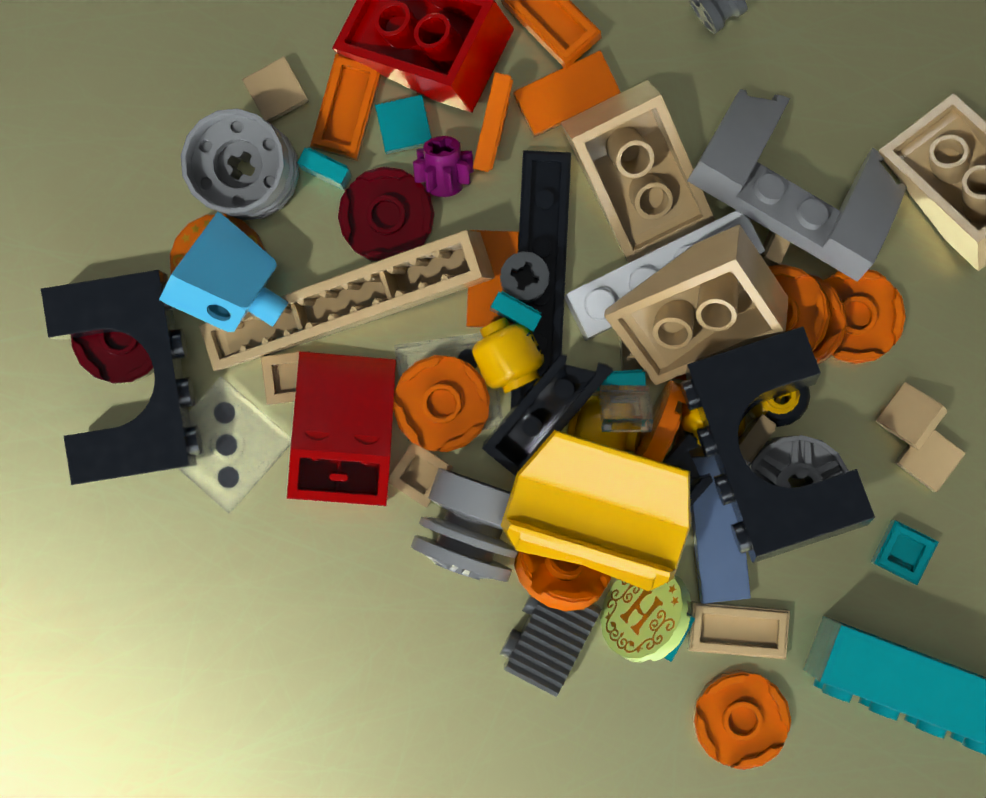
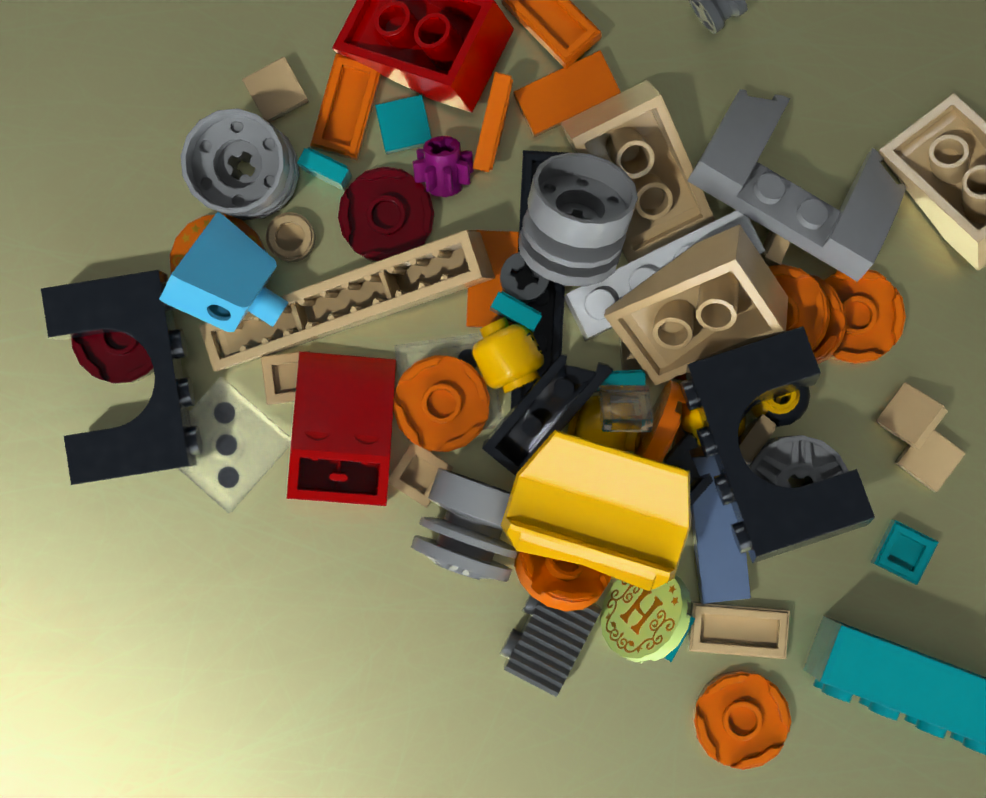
none -> tan tile [266,212,316,262]
none -> light grey wheel [518,152,638,286]

